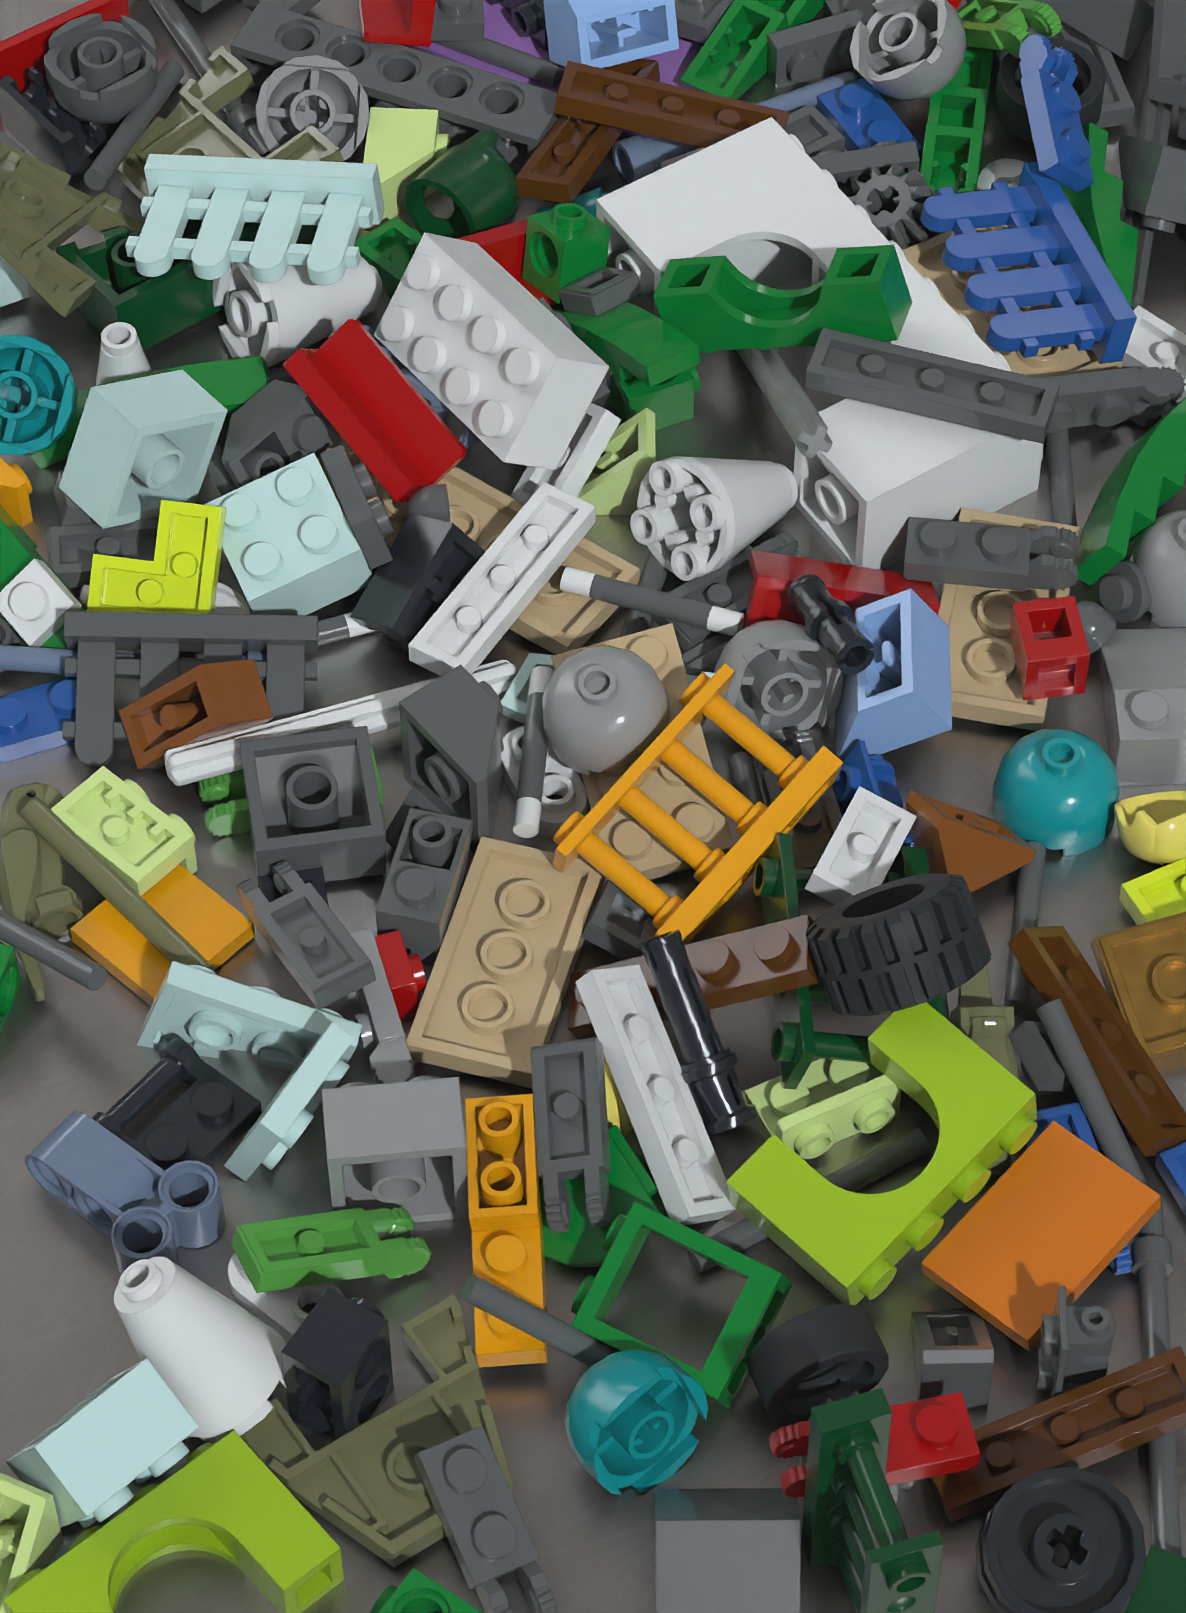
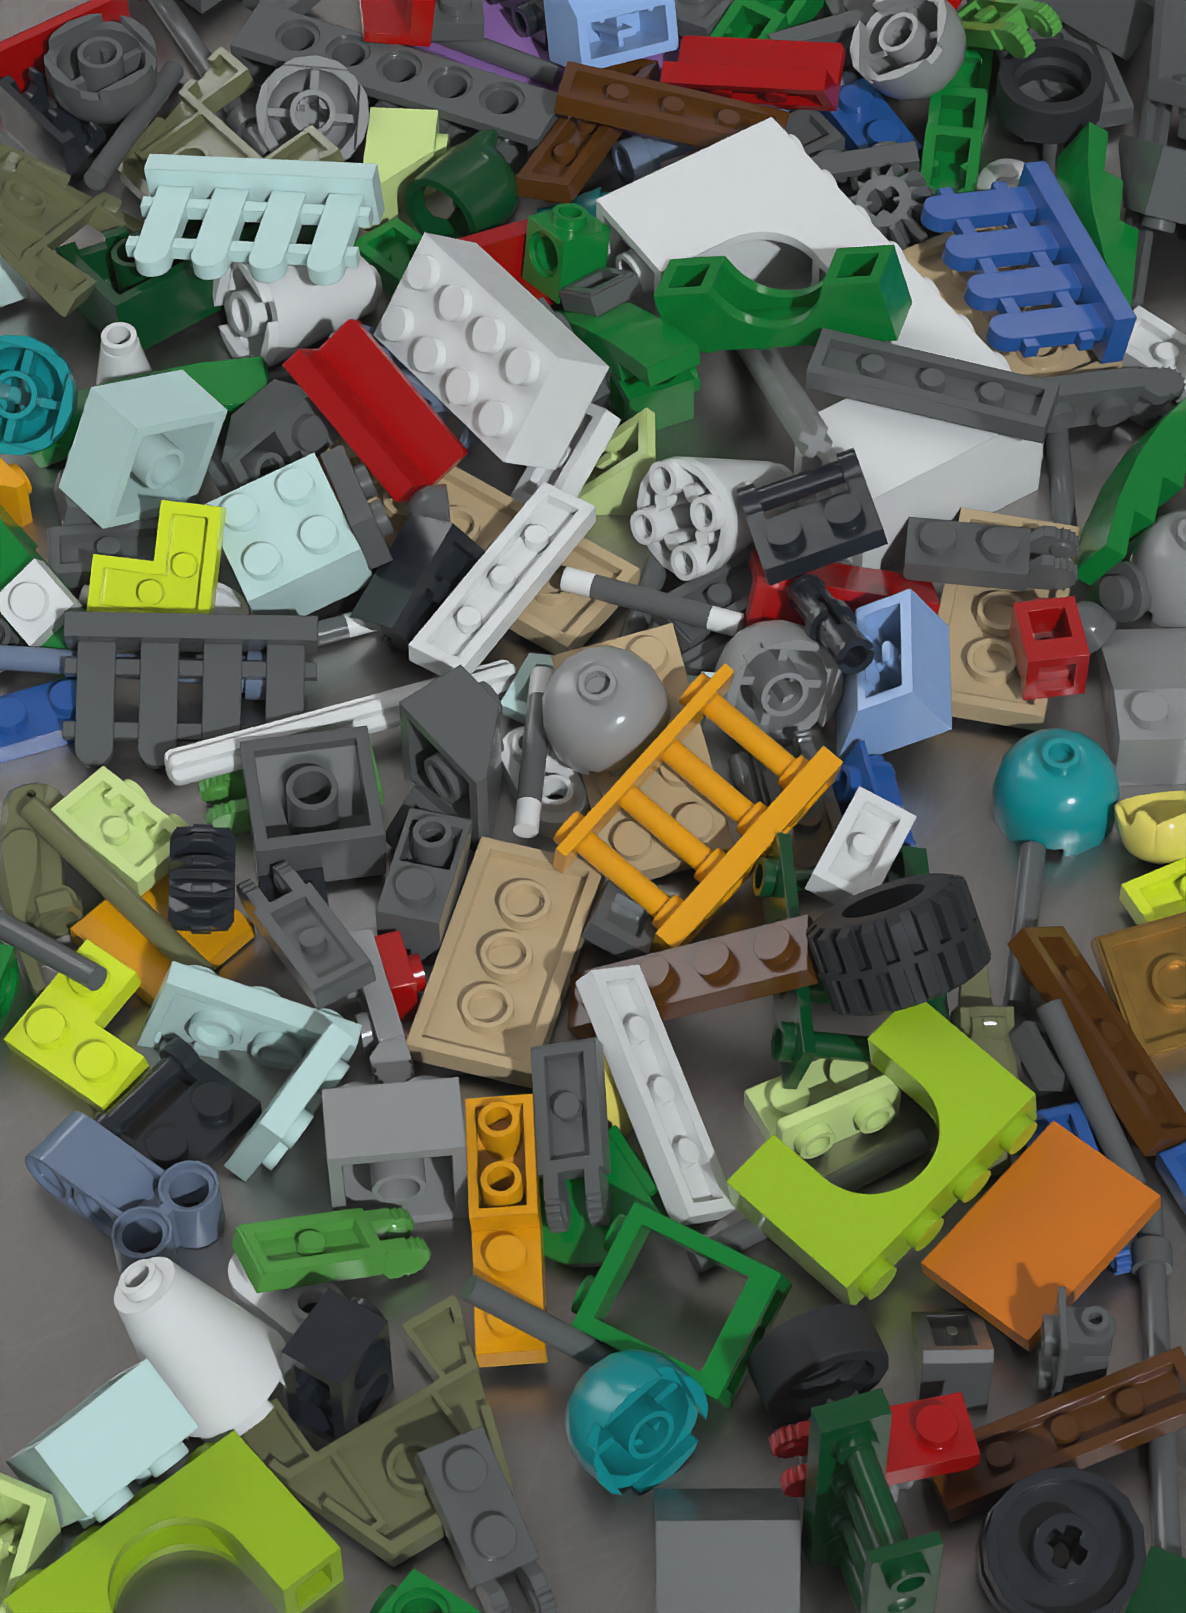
dark orange slope [119,659,274,770] -> none
black pin [639,929,759,1136] -> none
dark orange slope [905,790,1037,893] -> none
blue hinge [1018,33,1094,193] -> none
none -> neon yellow plate [3,939,150,1114]
none -> black gear [168,823,236,934]
none -> red panel [660,35,846,111]
none -> black plate [736,447,888,586]

